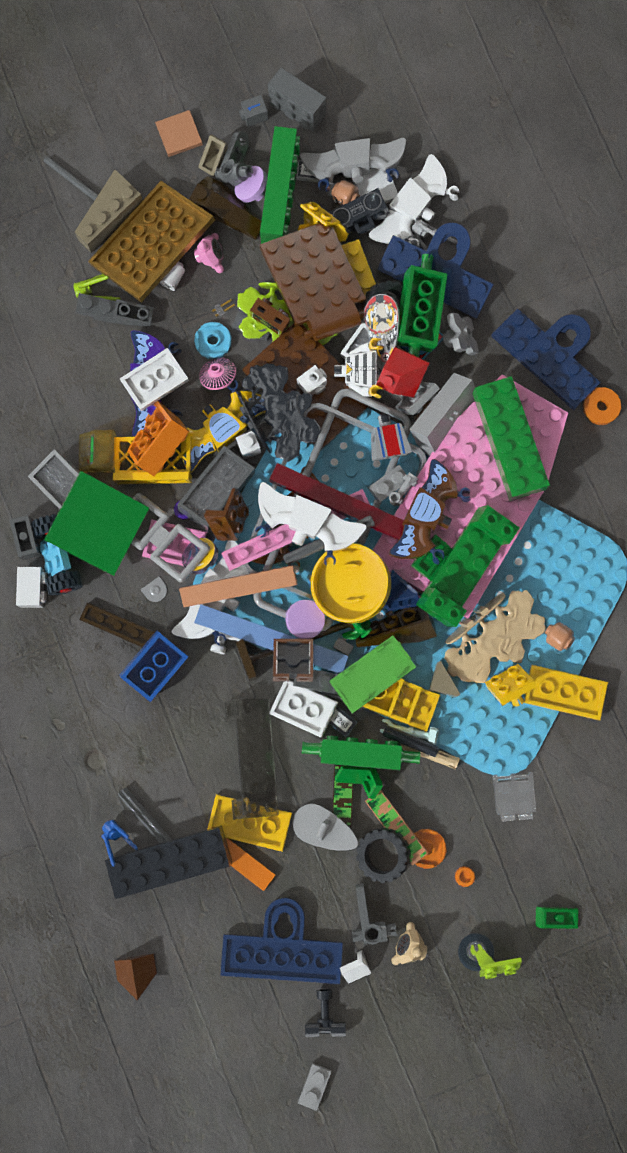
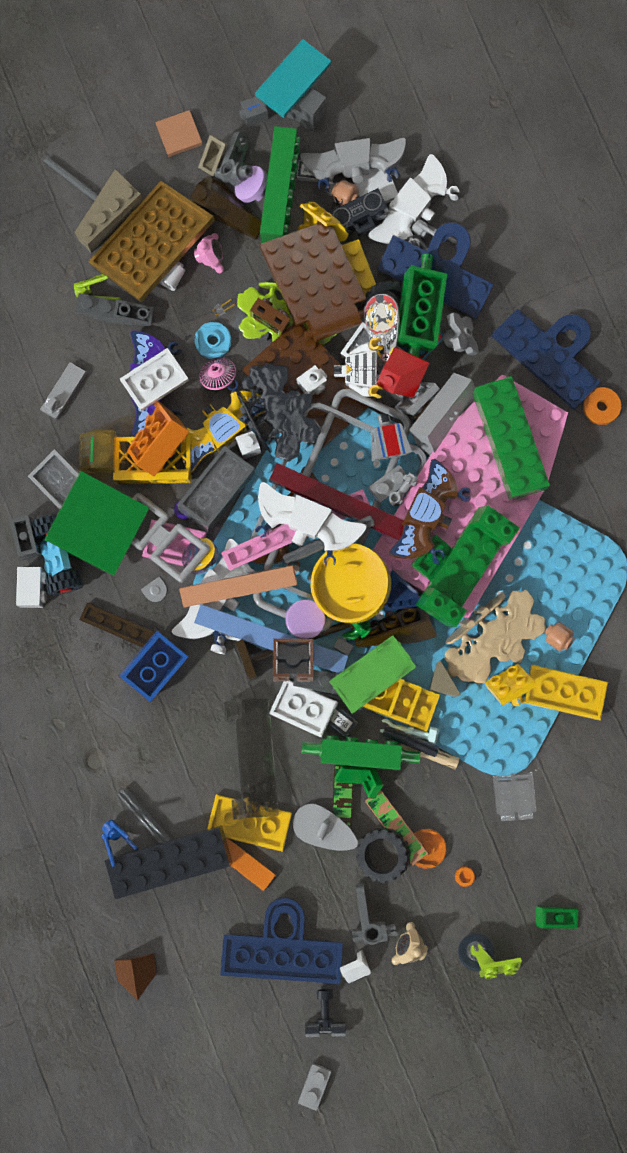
reddish brown bracket [204,488,249,541] -> none
none -> light grey hinge [40,362,87,420]
none -> teal tile [255,39,331,118]

